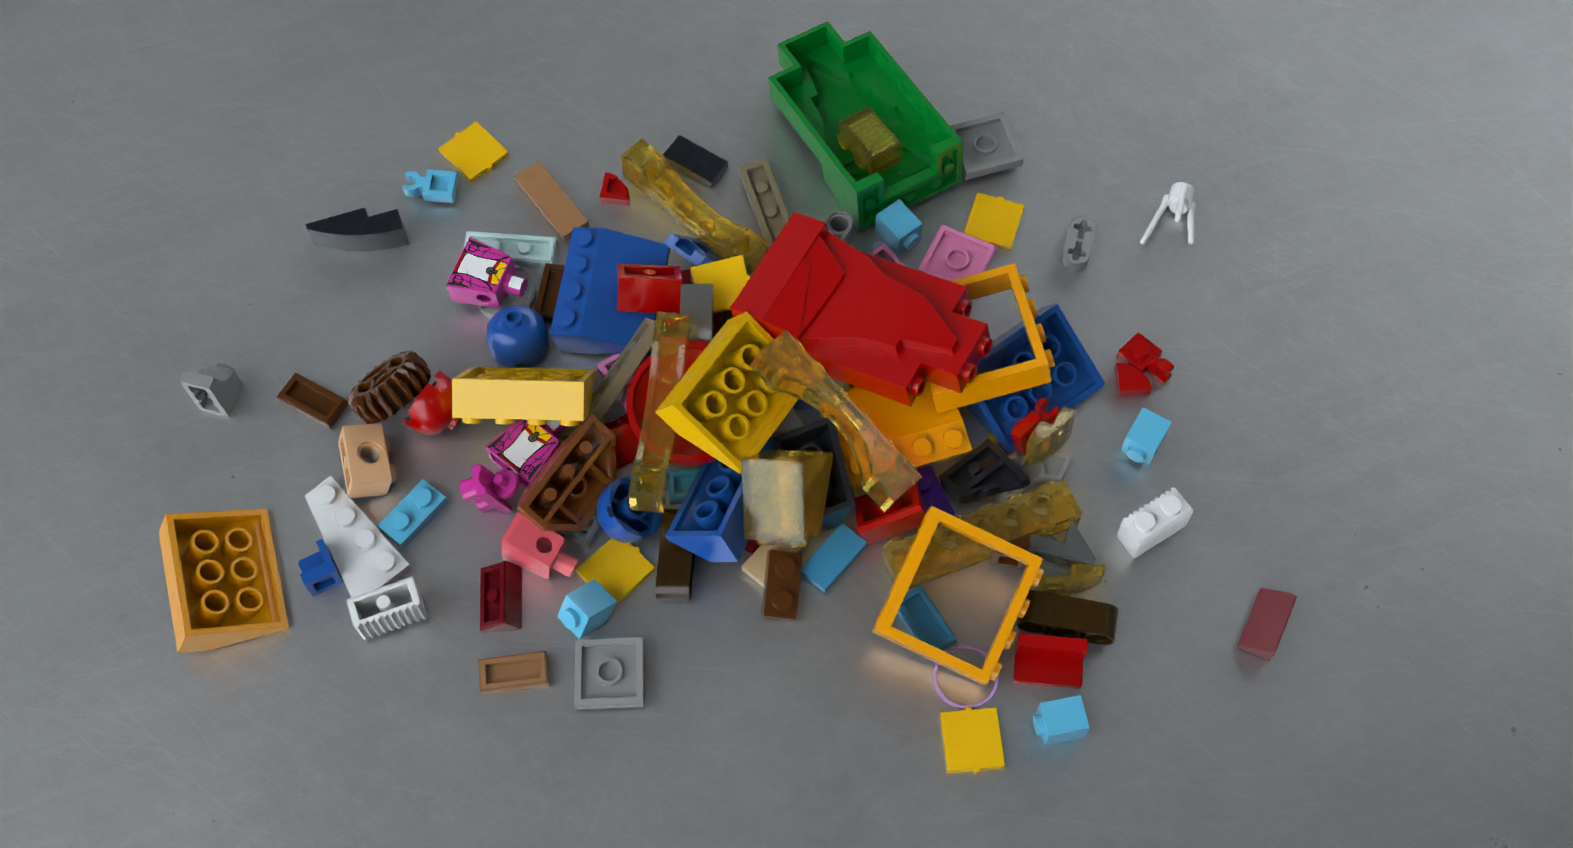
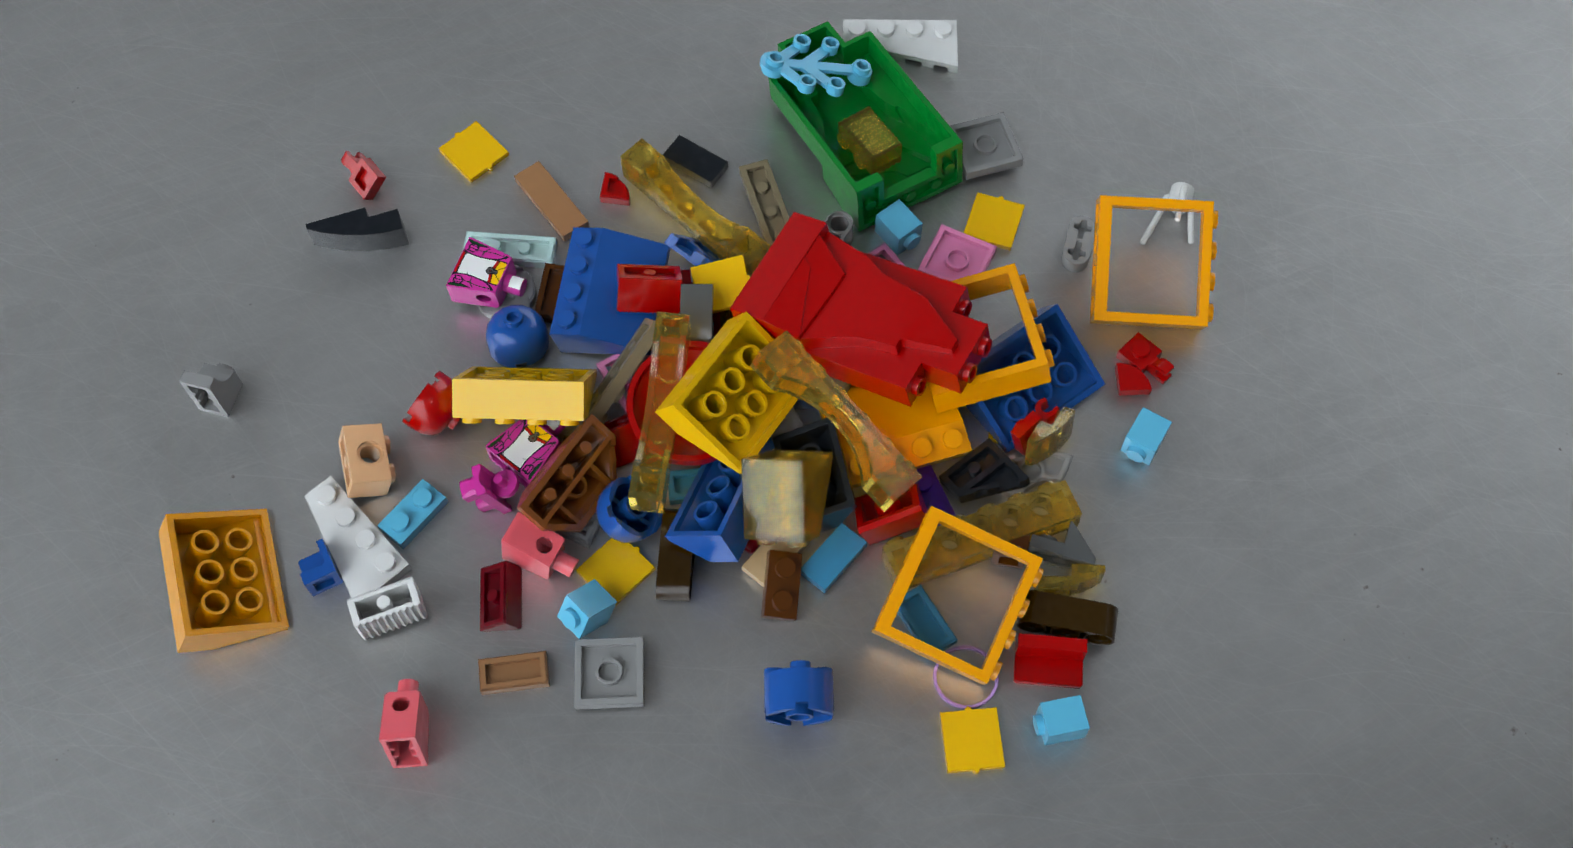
reddish brown tile [277,373,349,429] -> none
reddish brown gear [348,350,431,424] -> none
medium azure plate [402,169,459,203] -> none
white brick [1116,487,1194,558] -> none
dark red slope [1237,588,1297,661] -> none
none -> plate [341,151,386,200]
none -> coral torso [379,679,429,768]
none -> medium azure plant [760,34,873,97]
none -> blue brick [764,660,834,726]
none -> white wing [843,19,958,73]
none -> light orange window [1090,195,1218,330]

